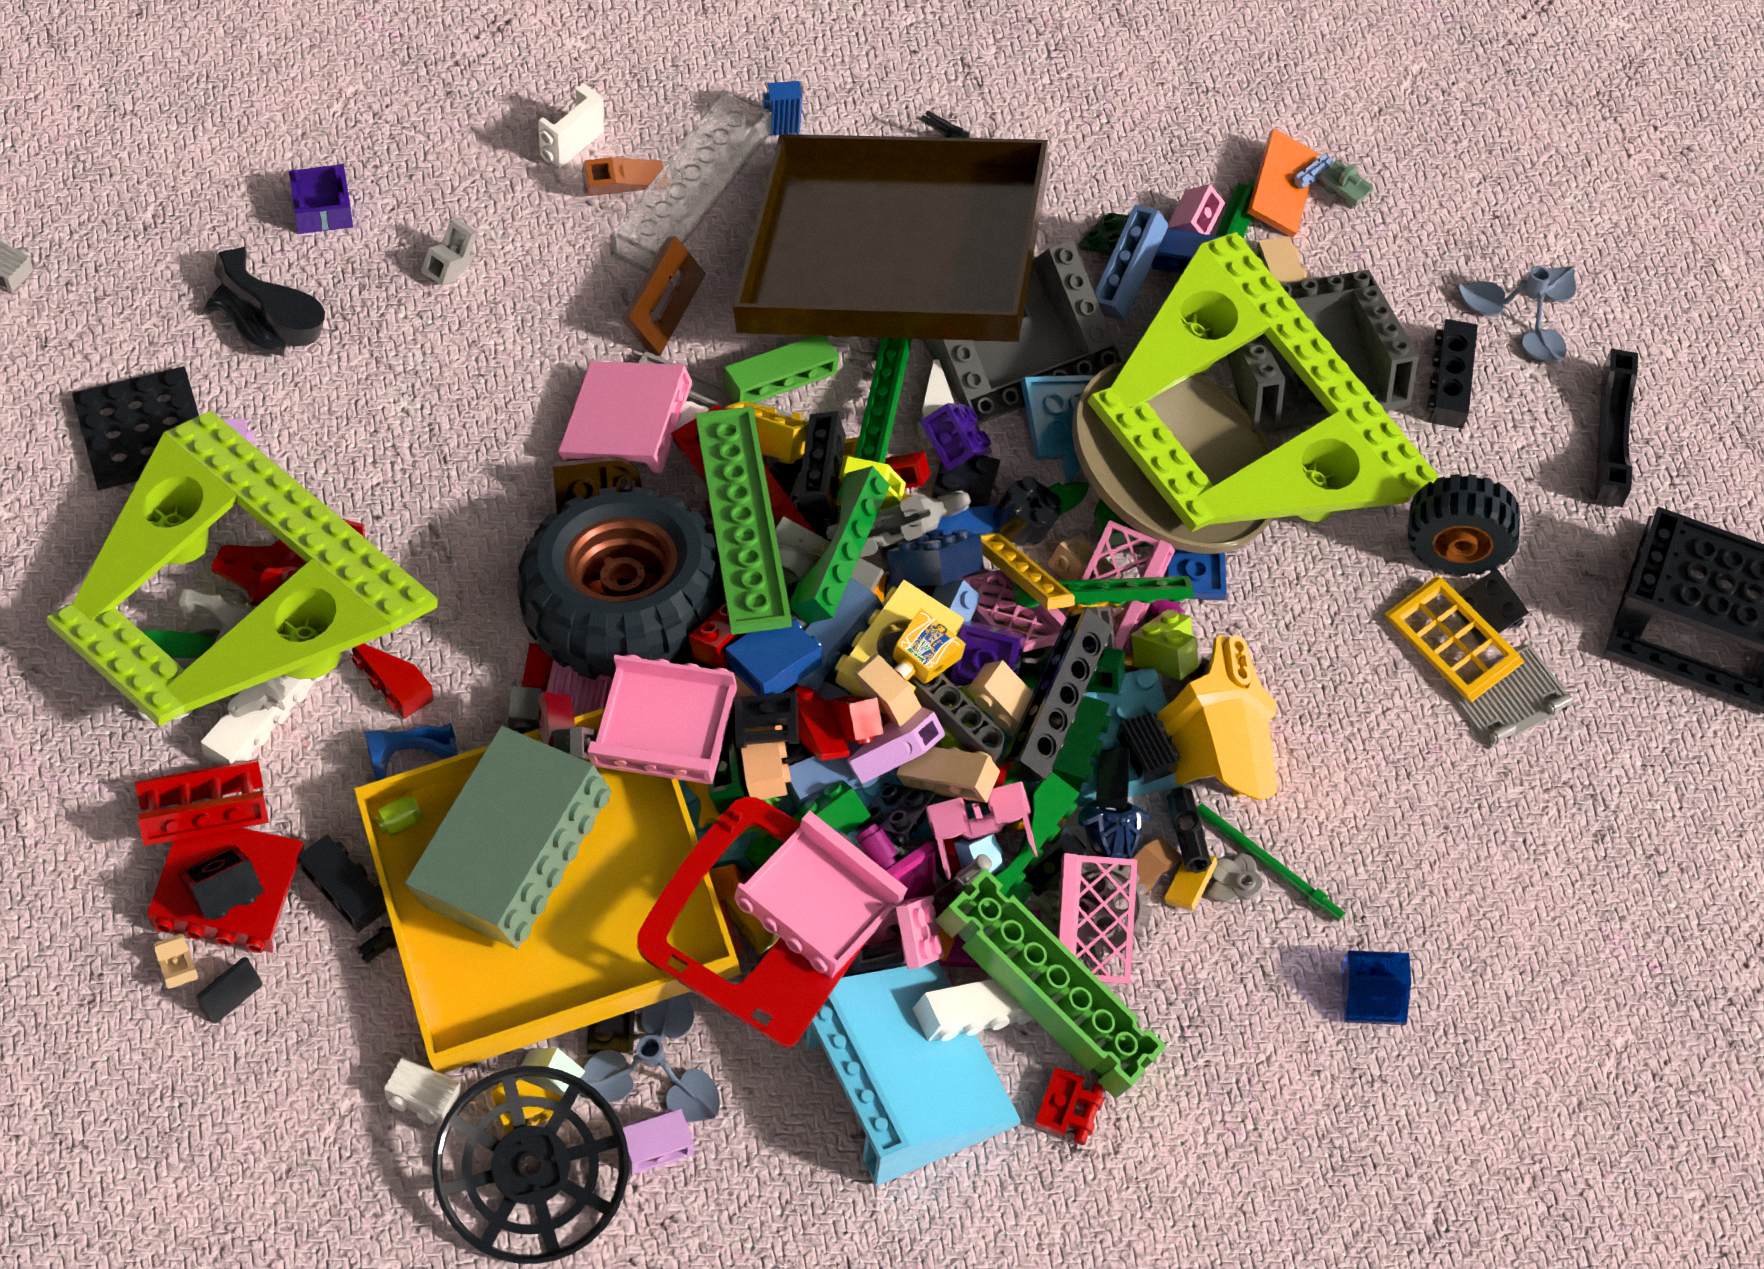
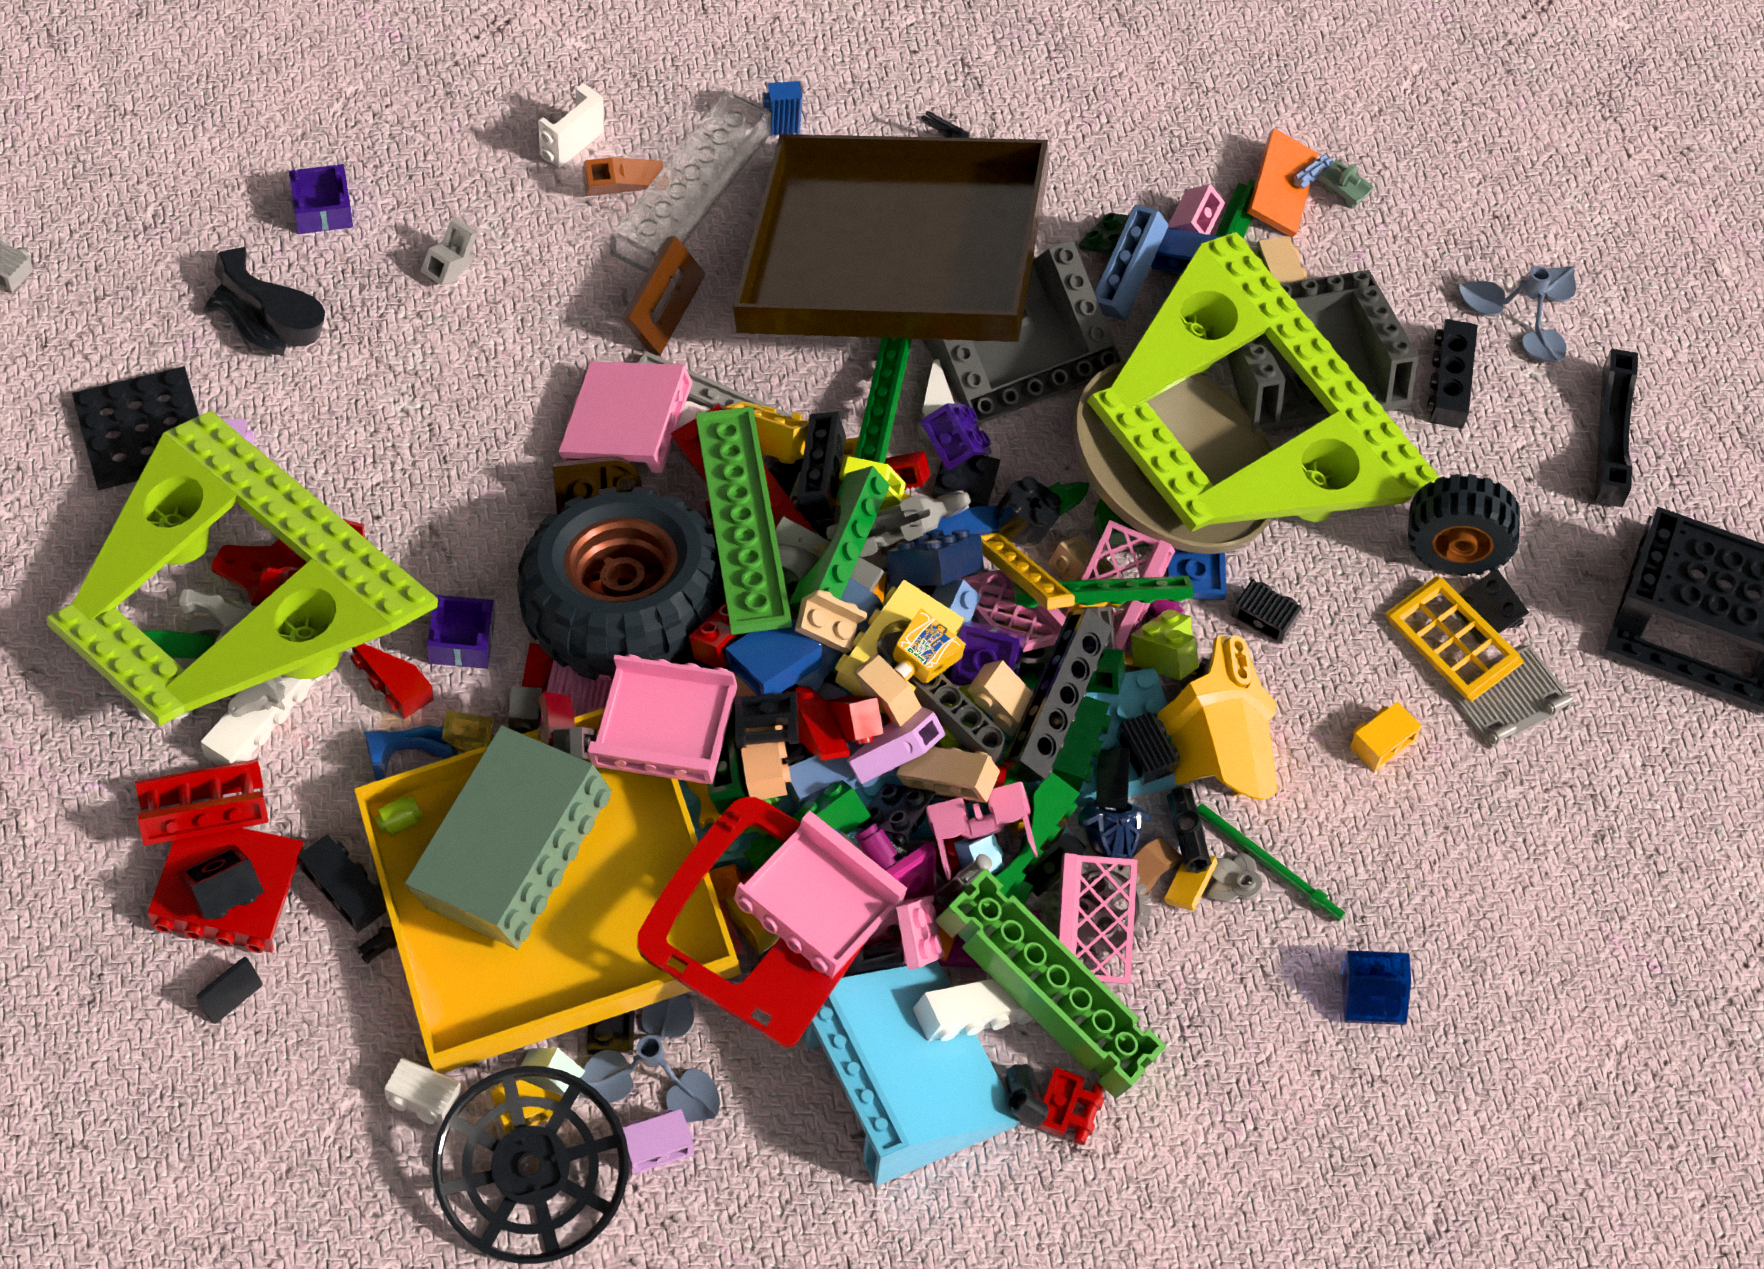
tan bracket [153,934,199,989] -> none
bright green brick [722,336,839,403] -> none
dark azure wing [1021,375,1096,481] -> none
none -> dark purple container [427,595,495,669]
none -> clear yellow slope [442,711,494,753]
none -> tan bracket [795,590,867,654]
none -> black piece [1005,1064,1049,1128]
none -> black brick [1231,579,1302,644]
none -> yellow brick [1350,701,1422,772]

